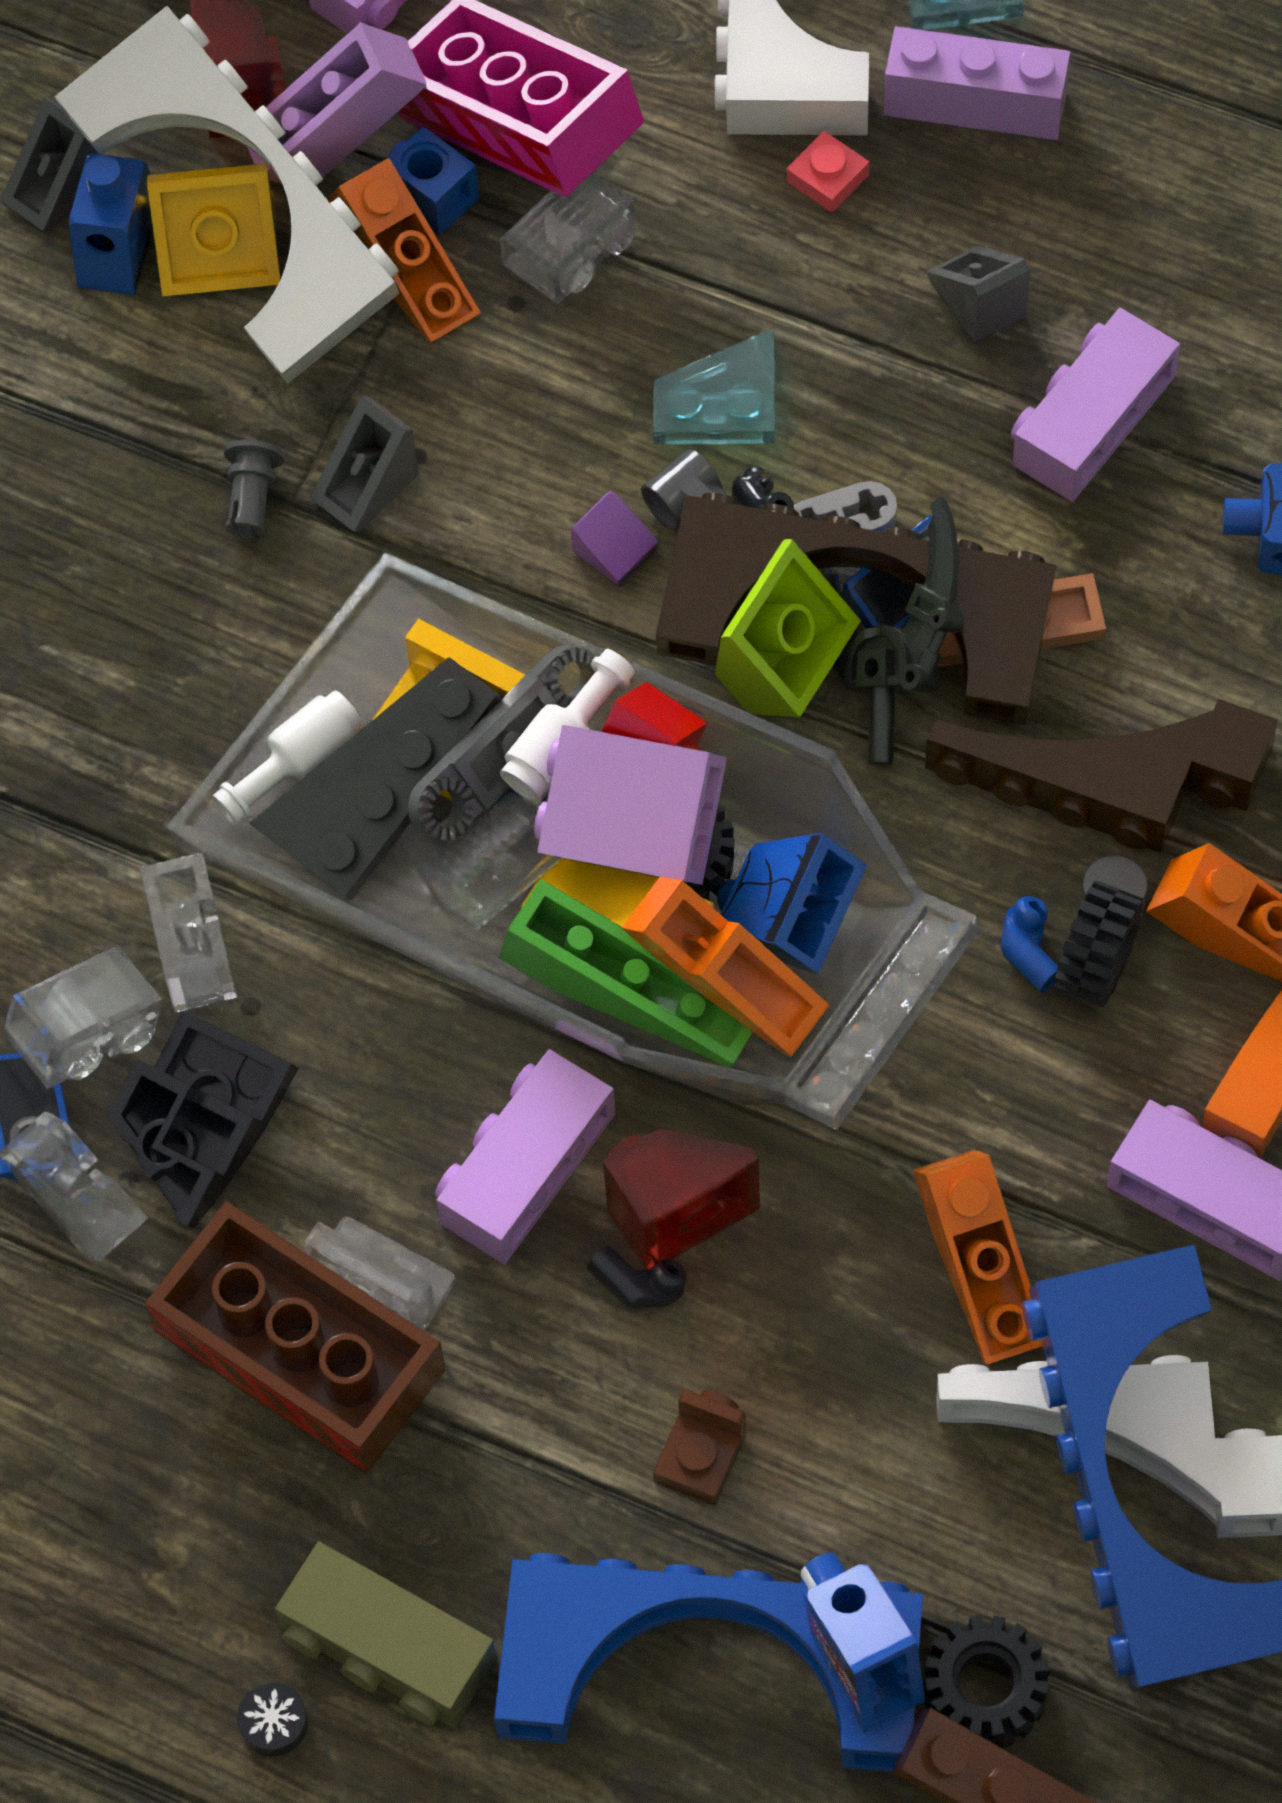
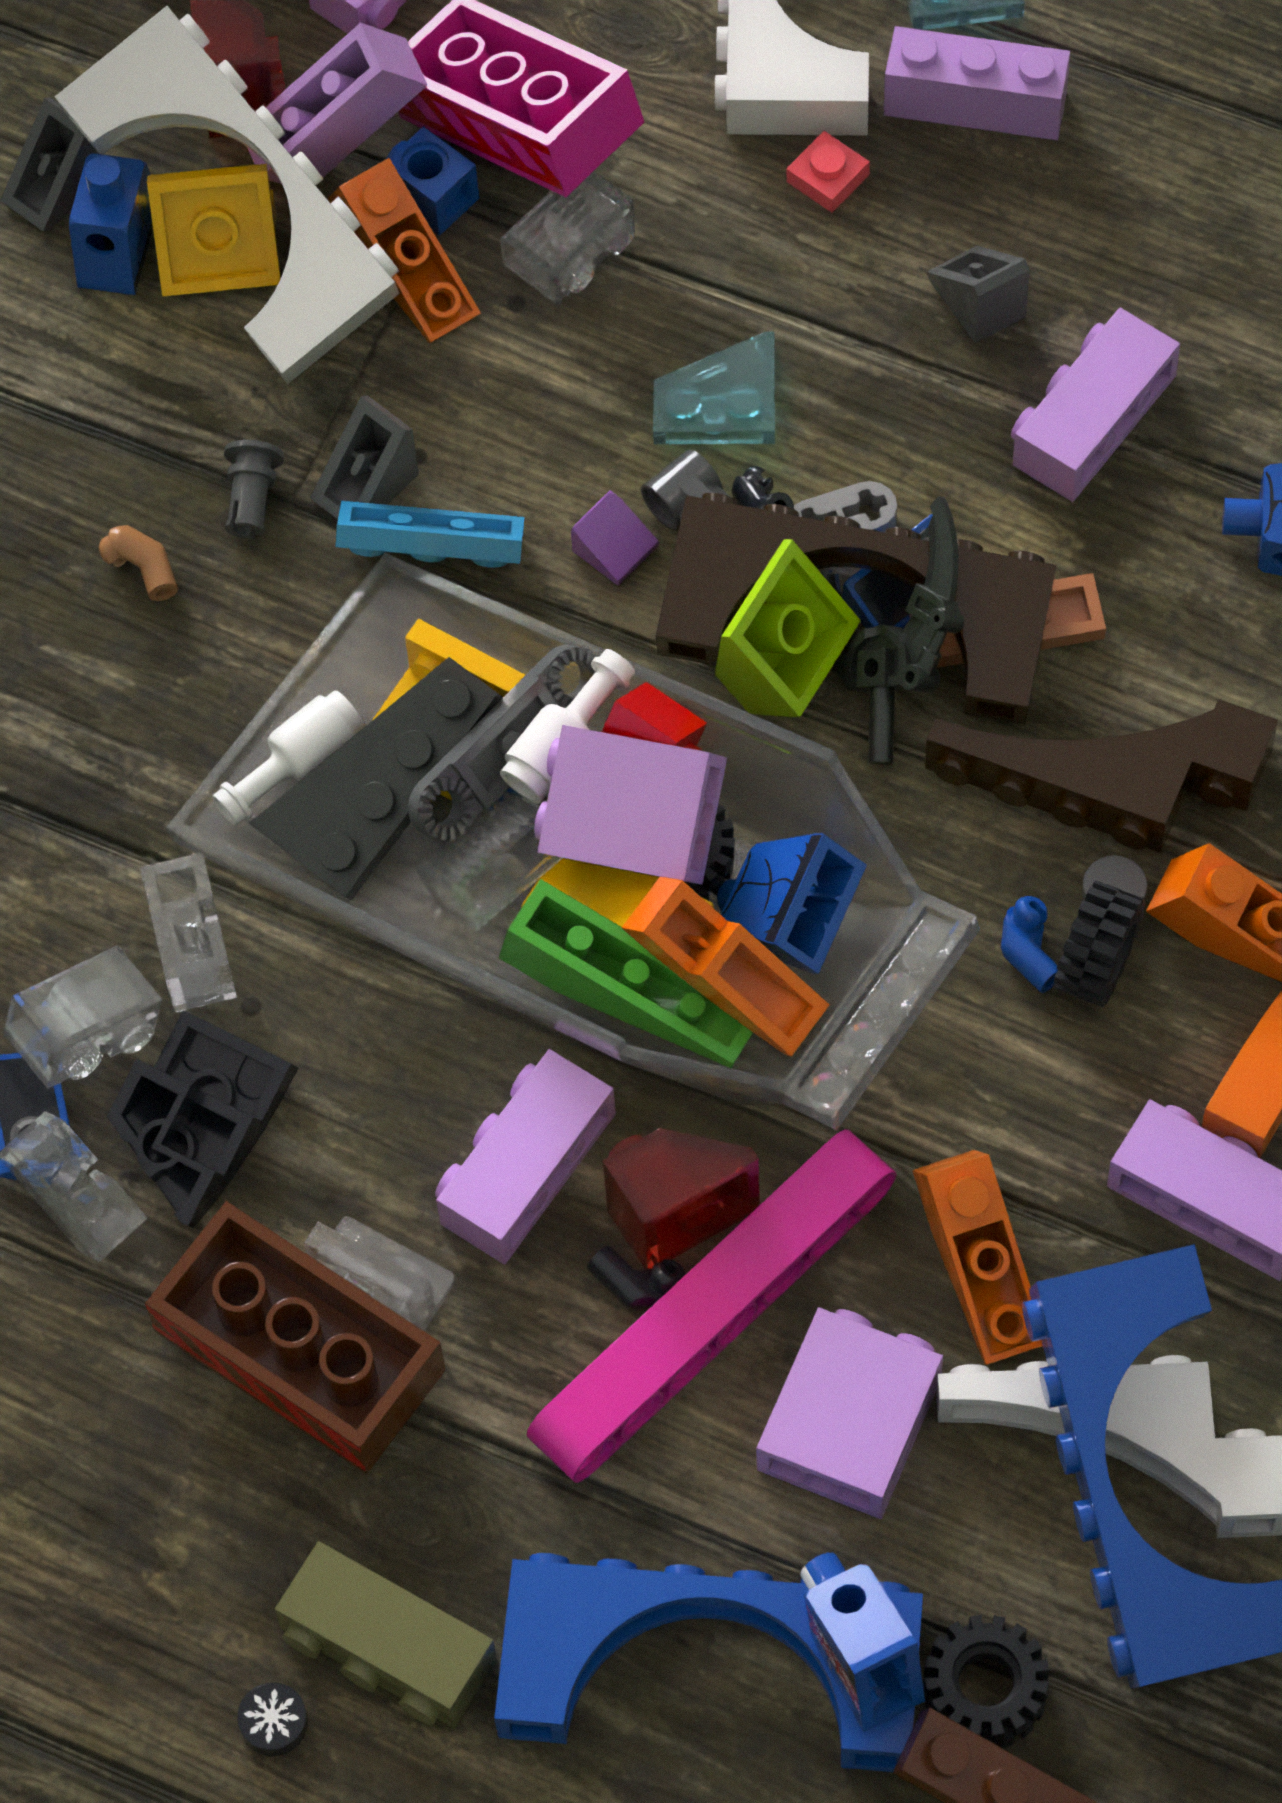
reddish brown bracket [653,1390,746,1506] -> none
none -> medium nougat arm [99,525,178,601]
none -> dark azure plate [335,501,524,568]
none -> dark pink beam [526,1129,897,1483]
none -> lavender brick [756,1307,943,1520]

